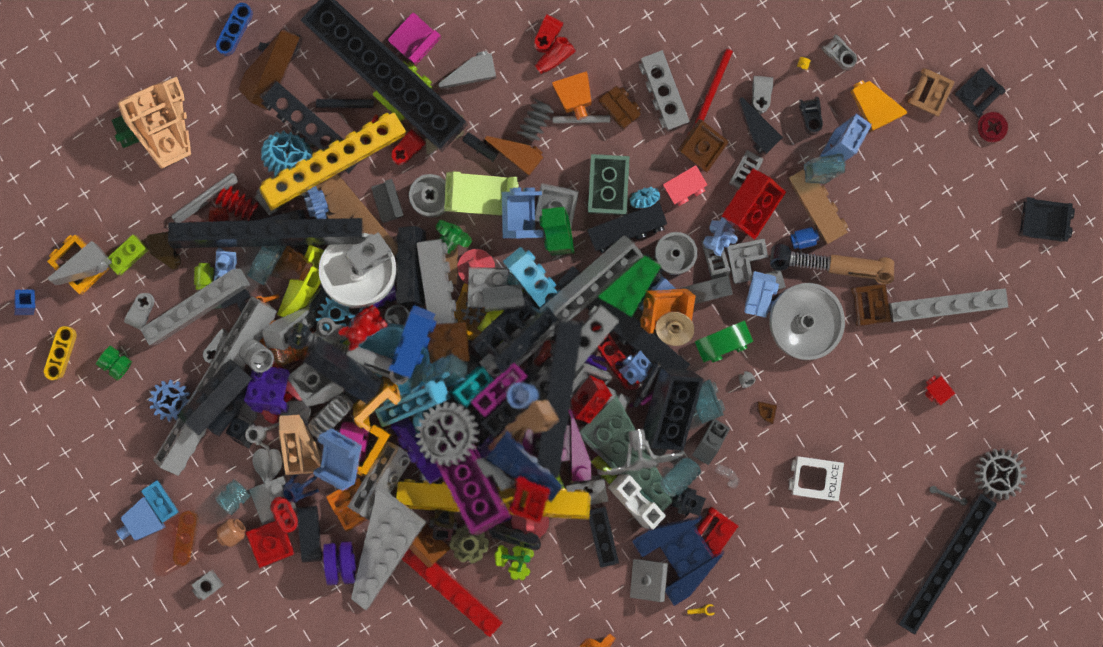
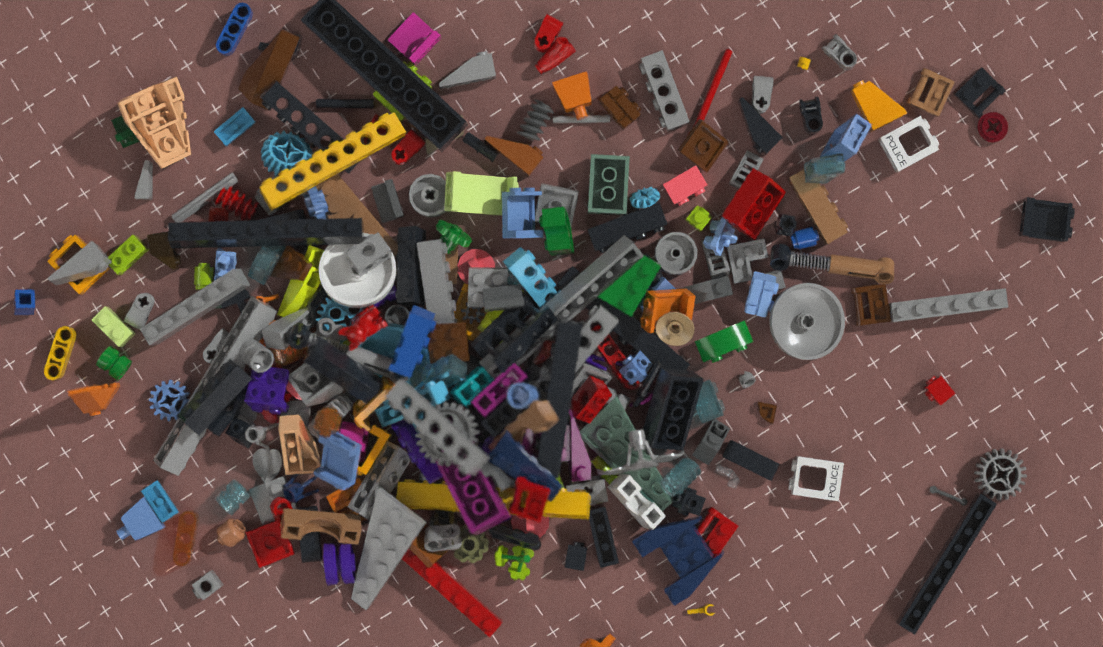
light grey plate [630,559,667,602] -> none
none -> orange wedge [68,383,120,416]
none -> yellowish green brick [92,306,136,347]
none -> light grey slope [134,160,153,200]
none -> dark azure plate [214,107,256,147]
none -> medium nougat arch [280,508,362,544]
none -> clear orange head [314,407,342,437]
none -> light grey brick [385,379,489,475]
none -> light grey piece [425,524,462,552]
none -> black brick [564,541,588,571]
none -> lime brick [685,205,712,232]
none -> black beam [722,440,780,481]
none -> black piece [774,214,797,236]
none -> white window [878,116,939,173]

